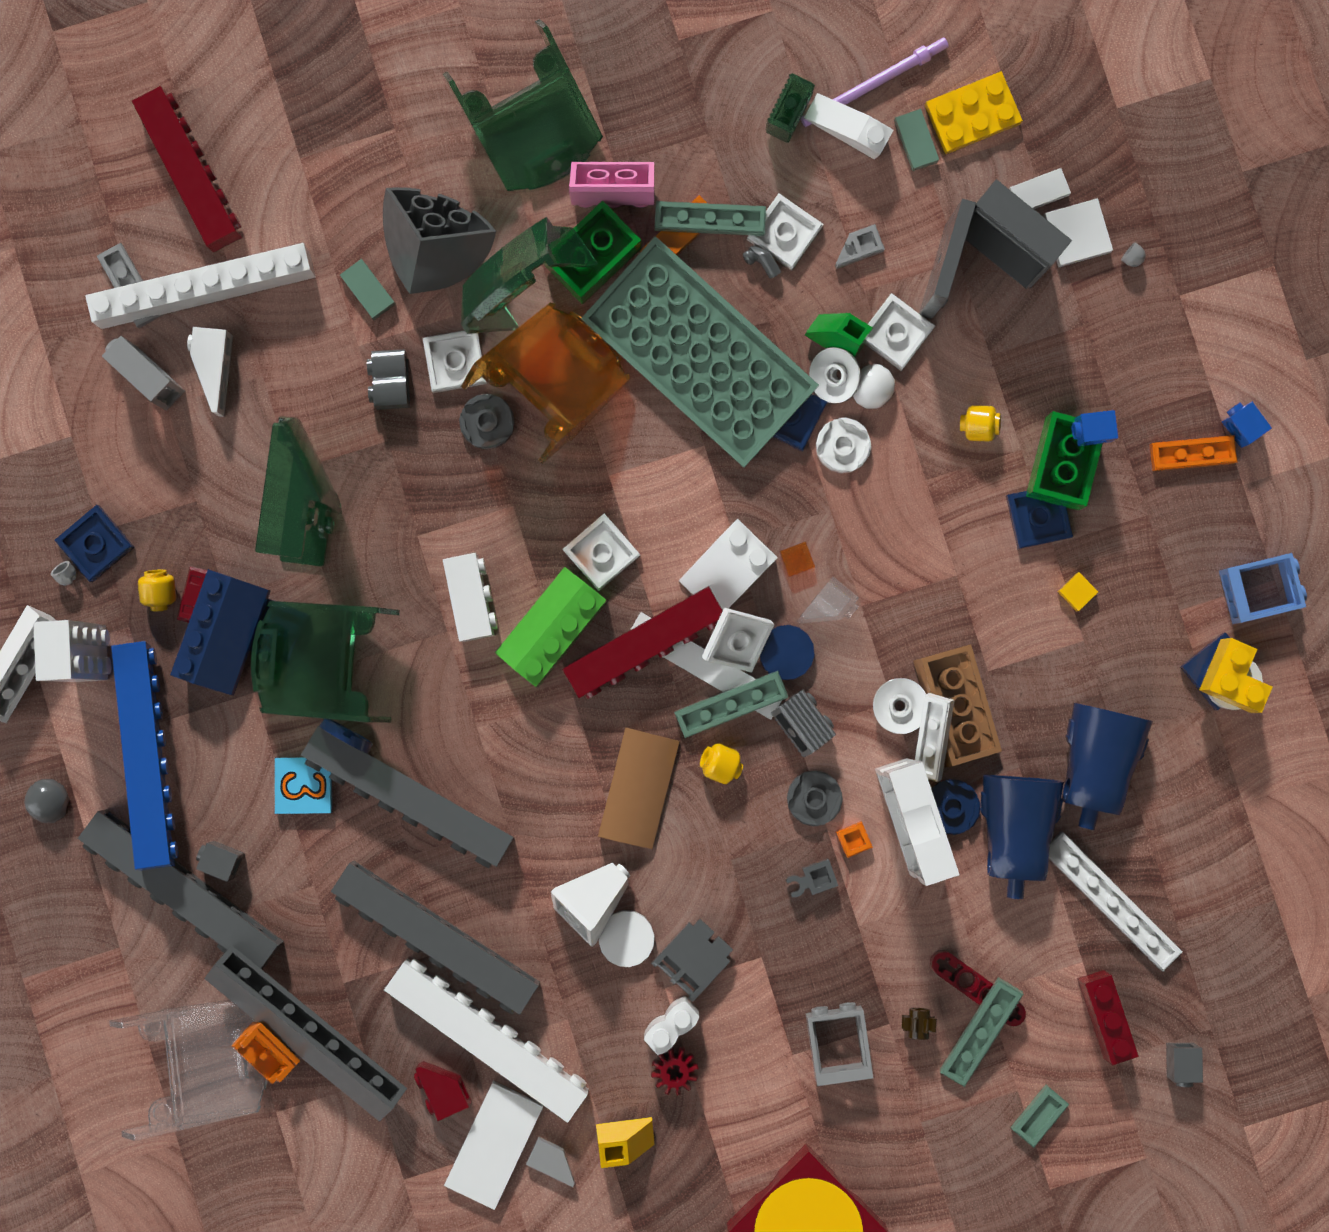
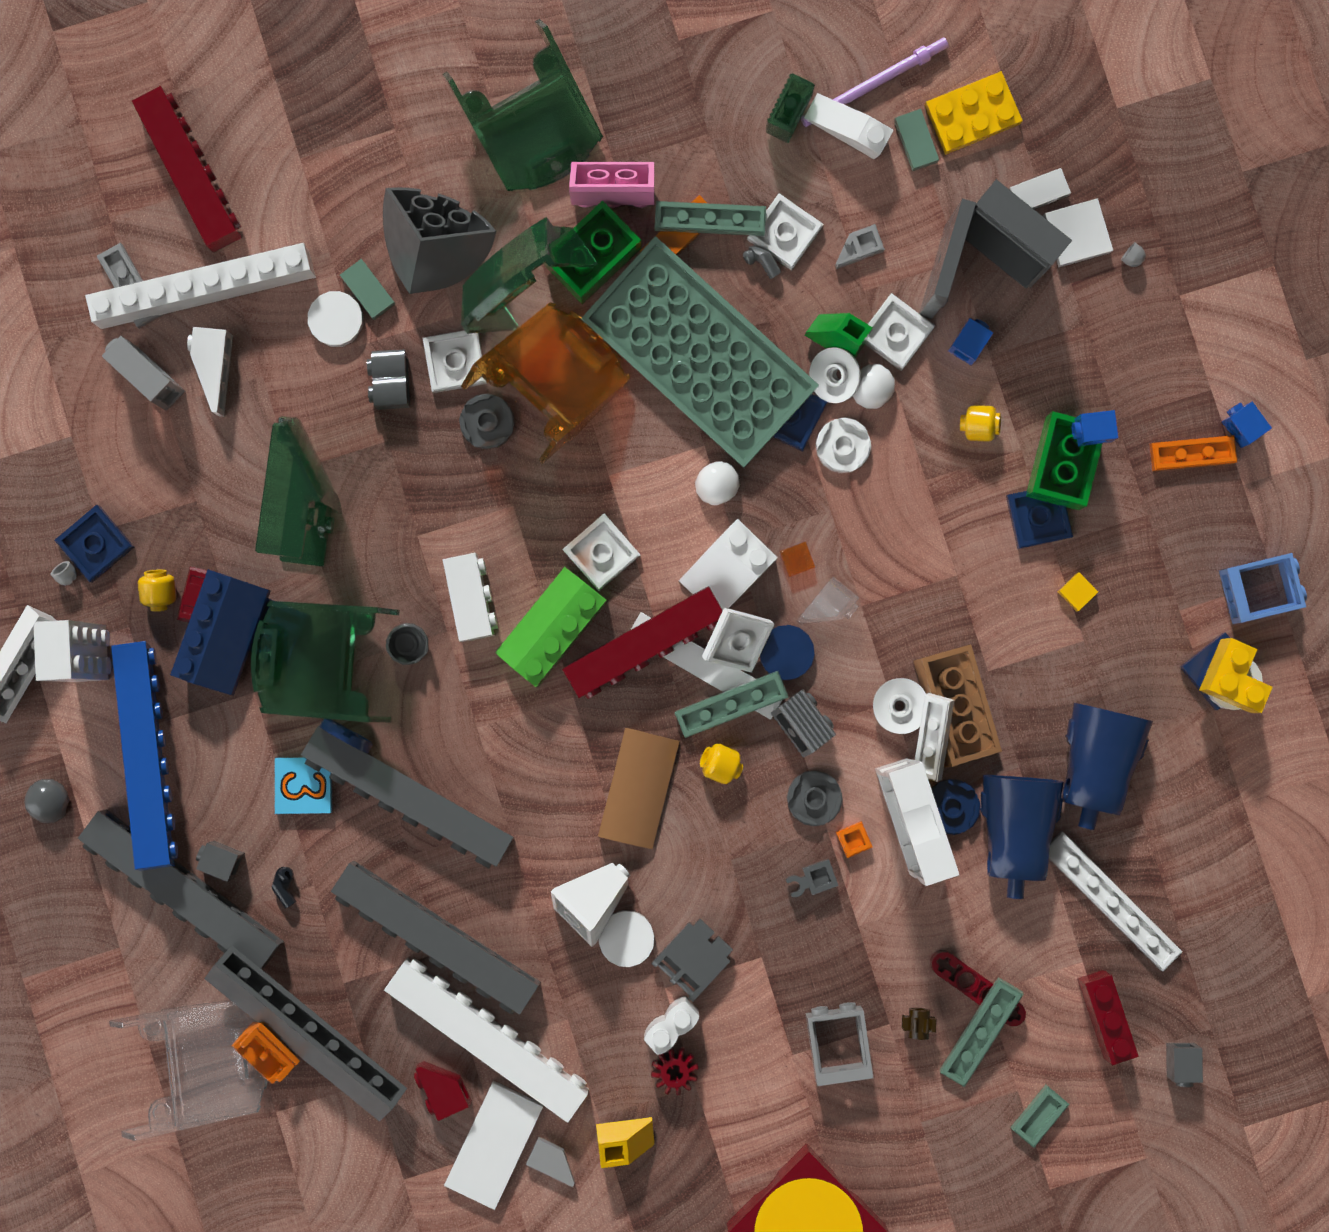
none -> black arm [272,867,297,909]
none -> white tile [308,291,363,347]
none -> dark grey hair [386,623,429,665]
none -> white hair [695,461,740,505]
none -> blue brick [948,318,993,365]

